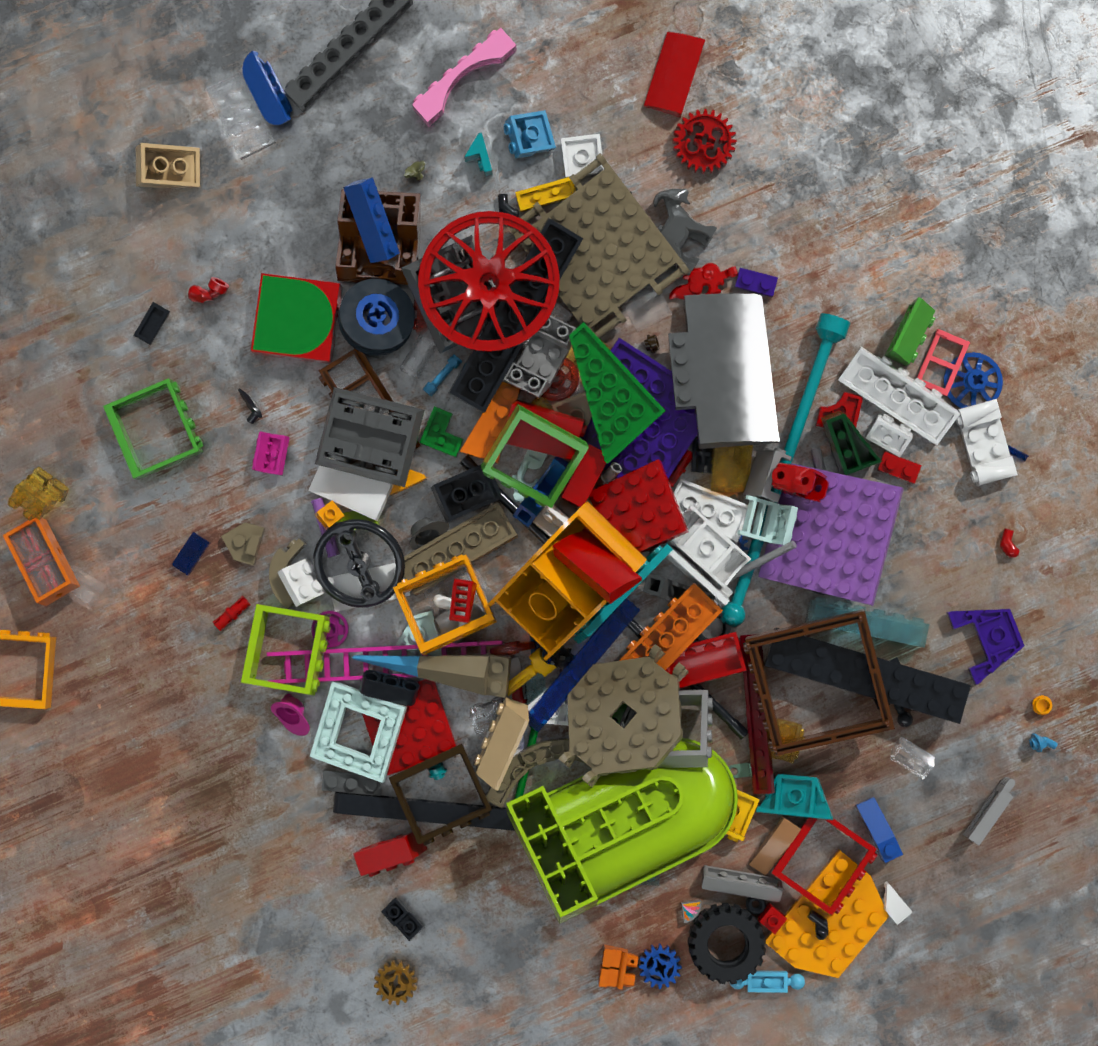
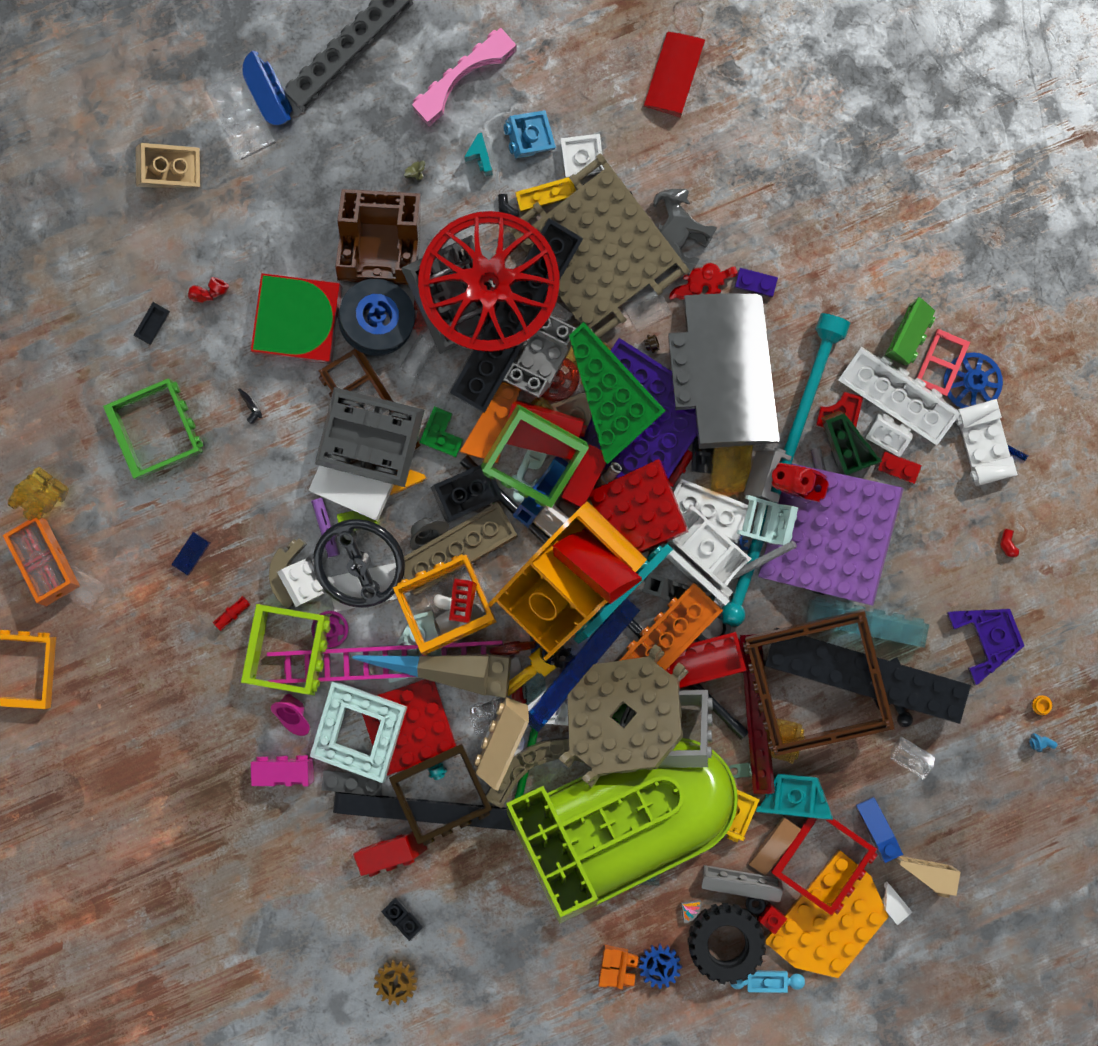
dark tan plate [221,522,265,566] -> none
dark pink bracket [252,431,290,476] -> none
light orange brick [315,500,345,530] -> none
blue brick [343,177,399,263] -> none
black beam [359,670,420,706] -> none
dark azure bar [423,354,462,397] -> none
red gear [672,109,737,174] -> none
black arm [807,909,829,940] -> none
light grey hinge [963,777,1015,845] -> none
none -> dark pink wedge [251,755,314,786]
none -> tan slope [894,856,961,898]

